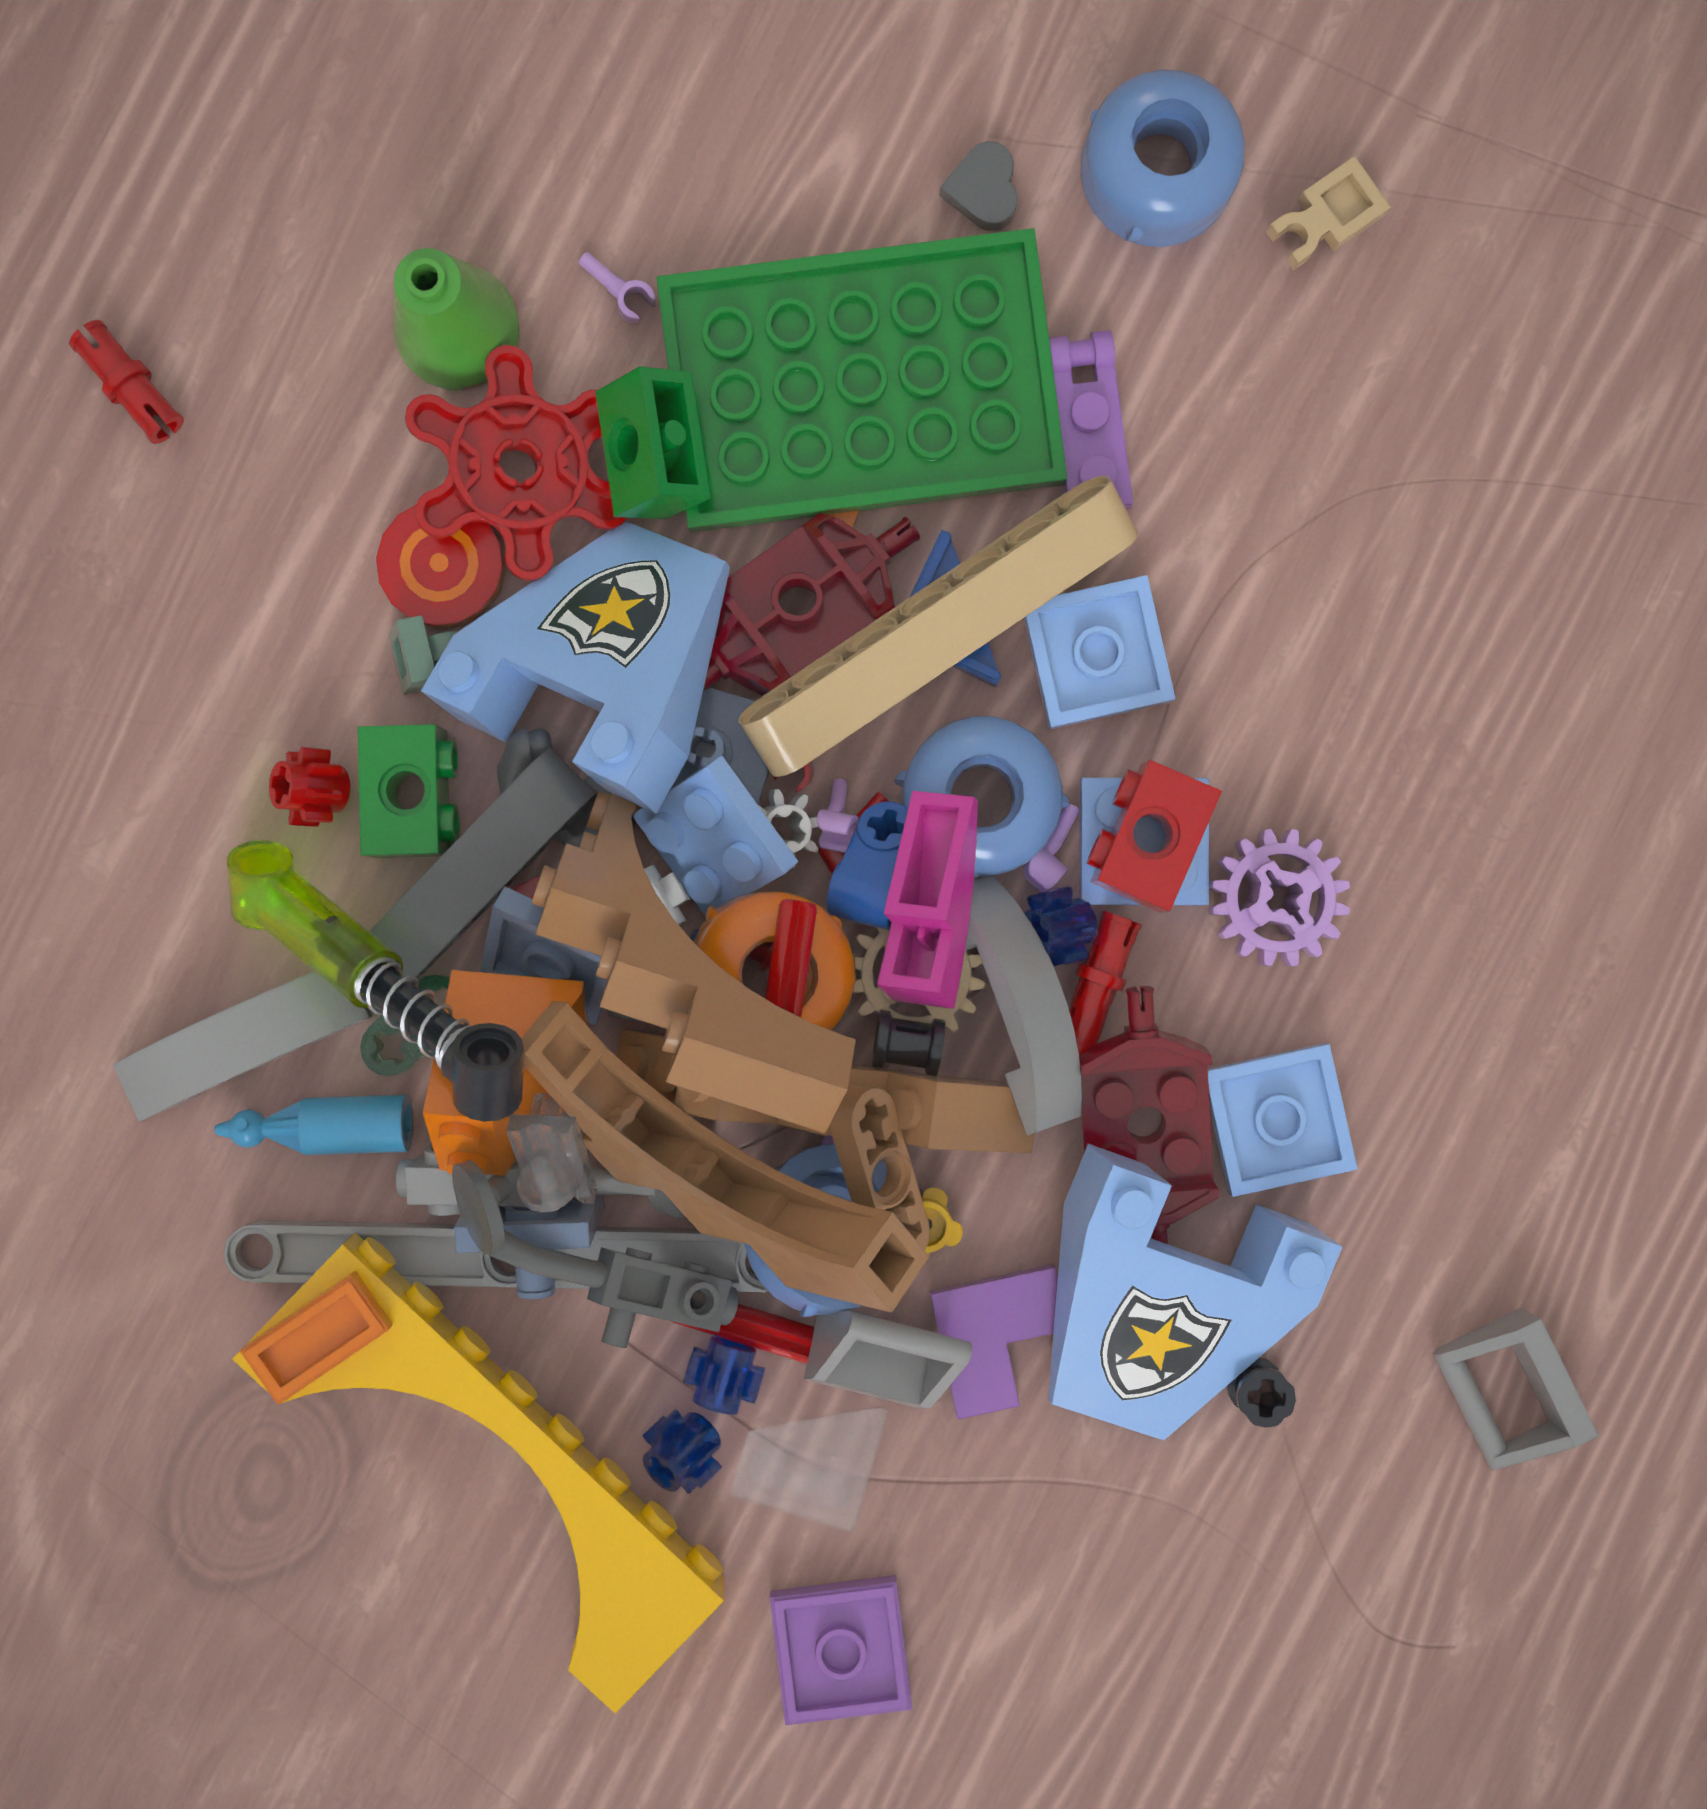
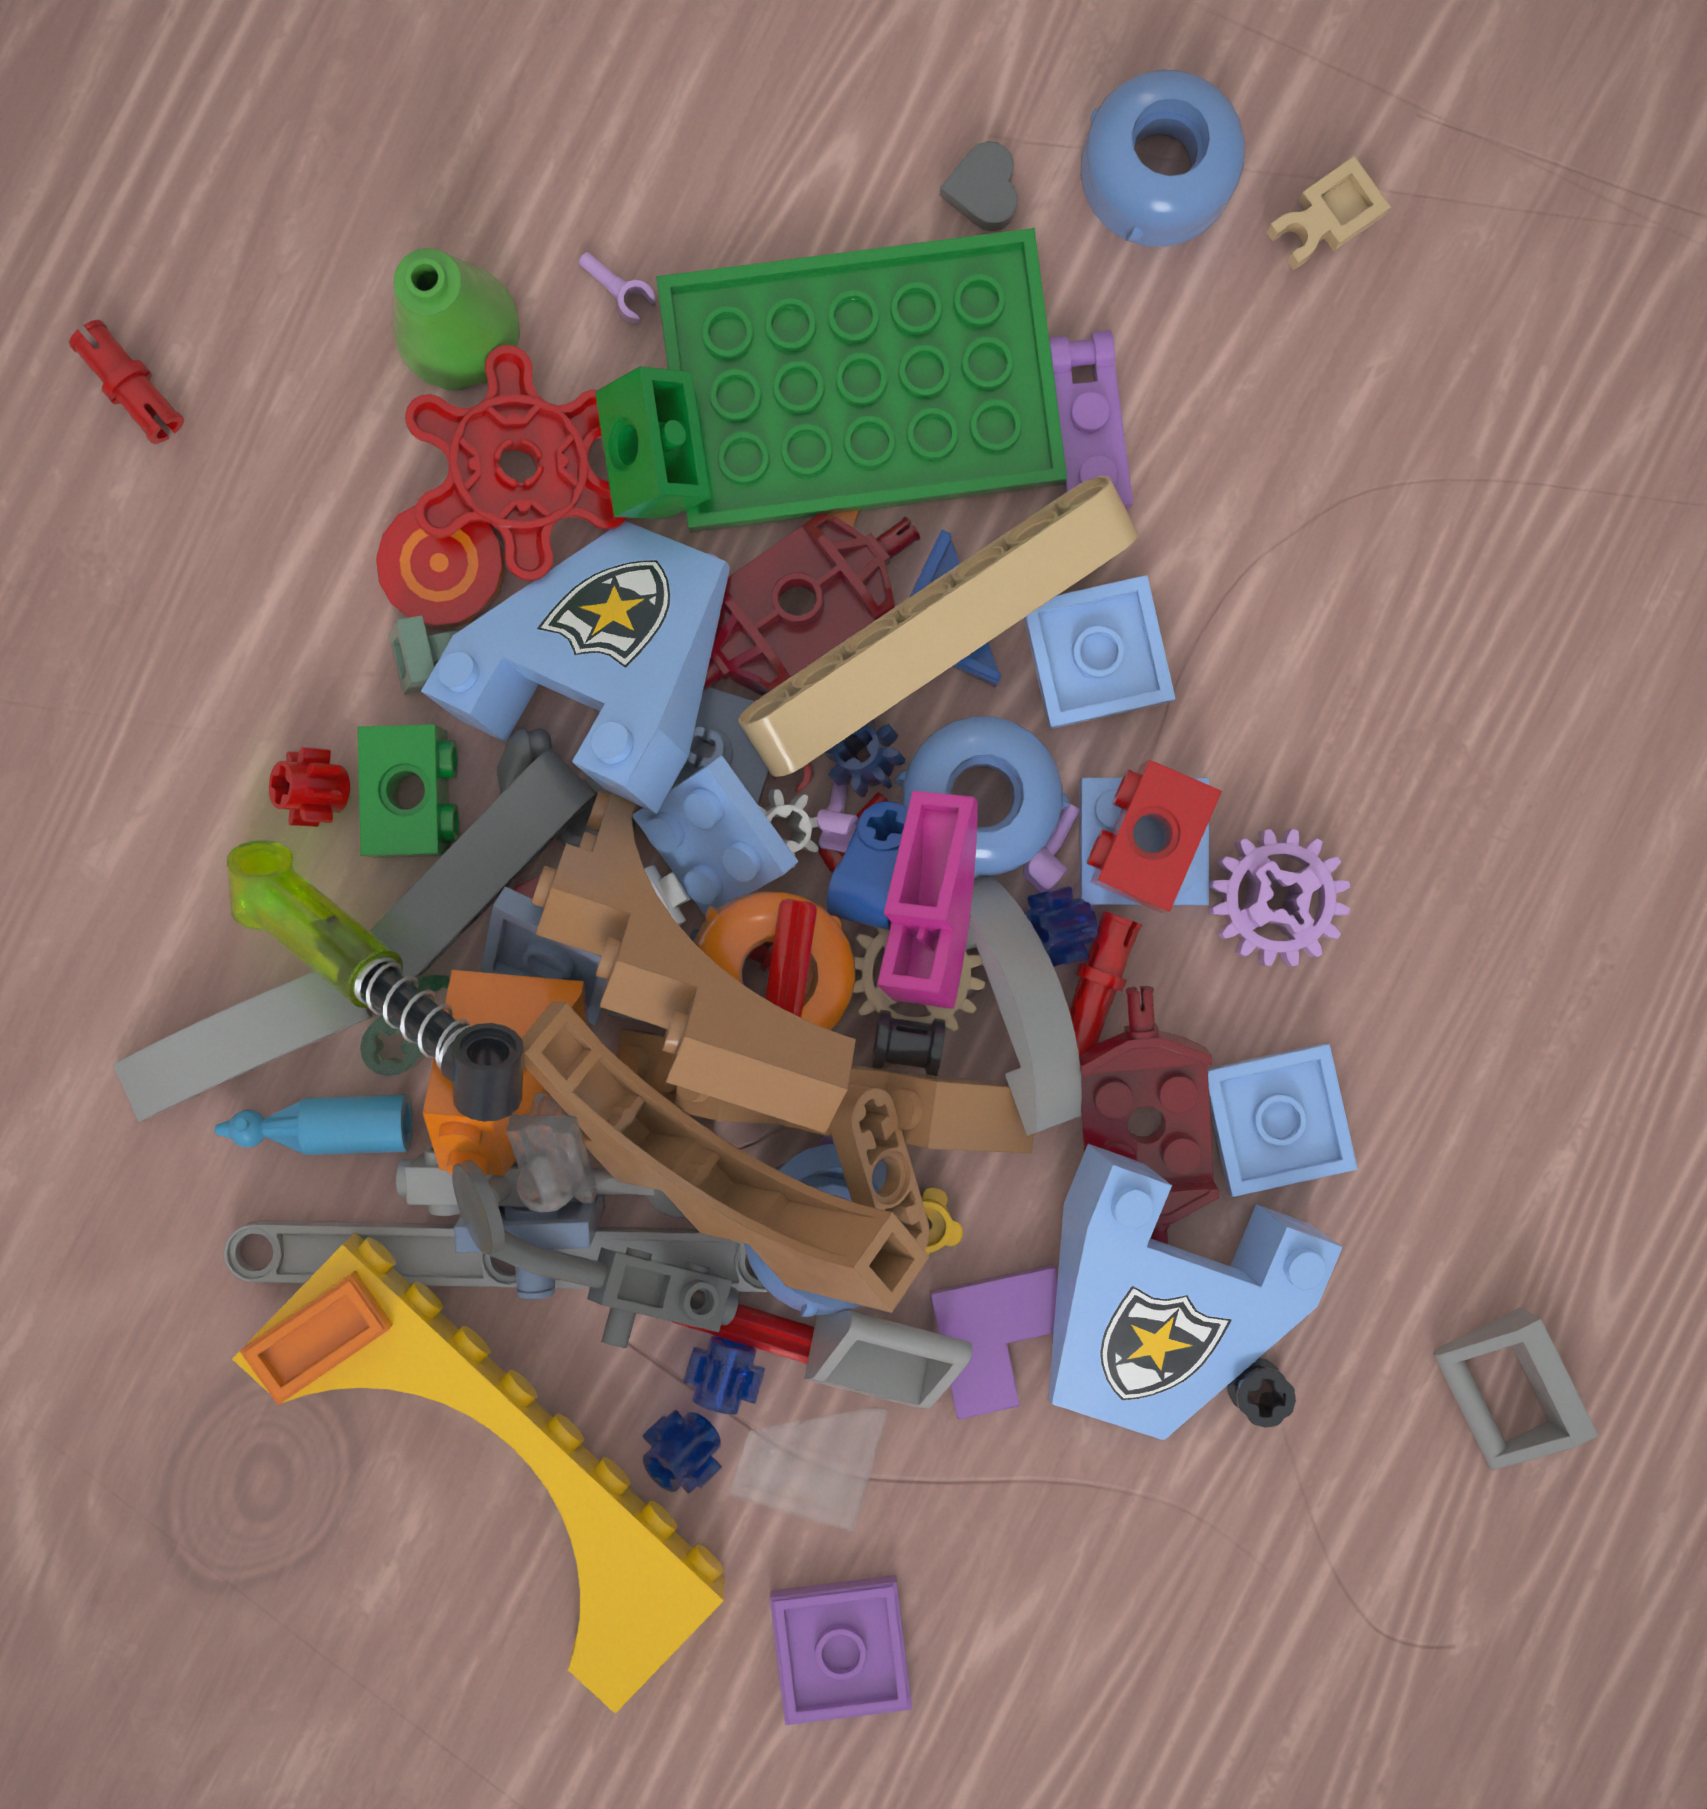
none -> dark blue gear [824,720,906,797]

